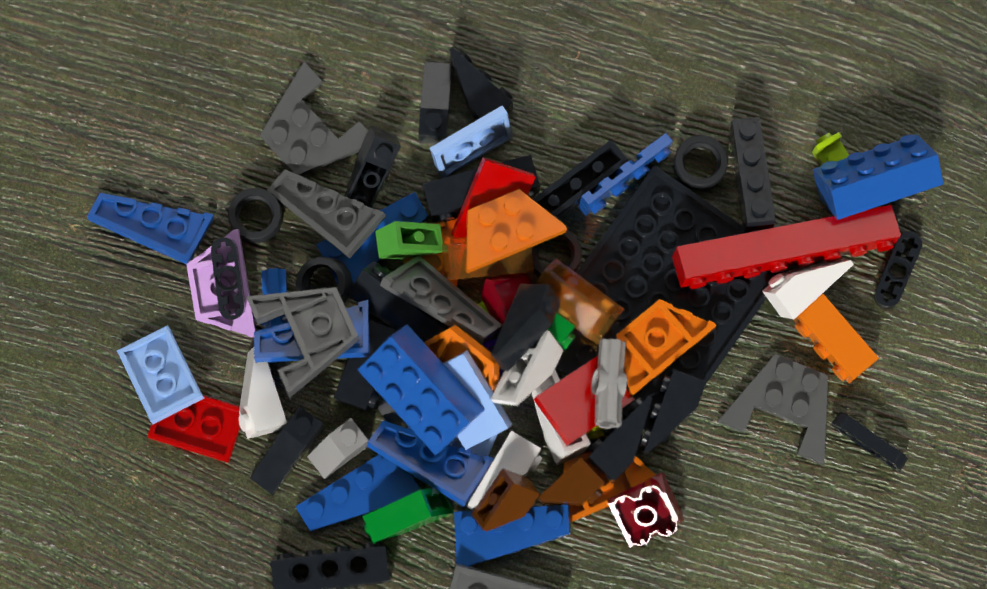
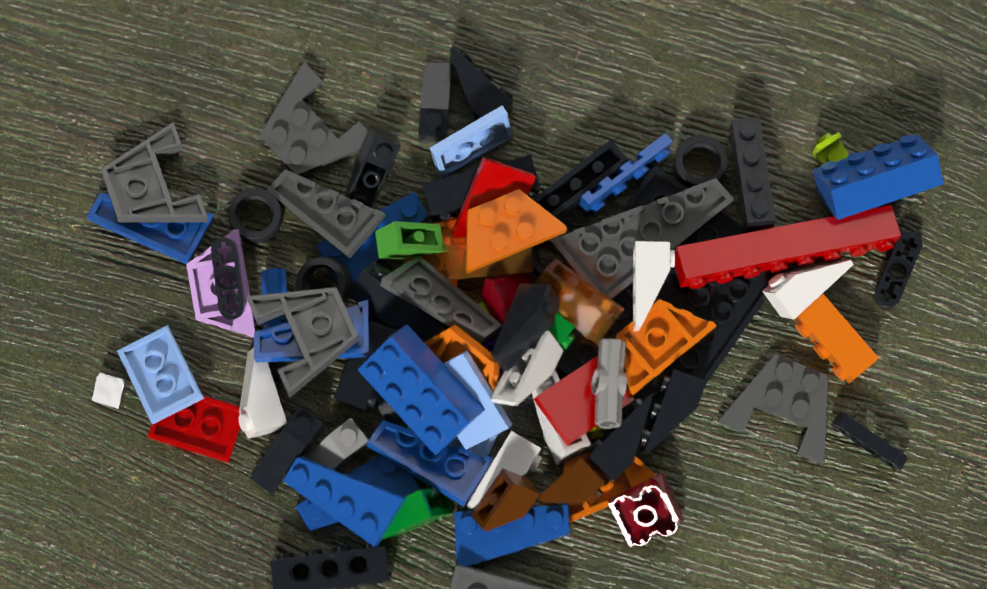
none -> slope [92,372,128,409]
none -> dark grey wing [101,122,208,222]
none -> blue wing [283,456,407,546]
none -> dark grey wing [549,178,734,306]
none -> white slope [633,241,675,331]

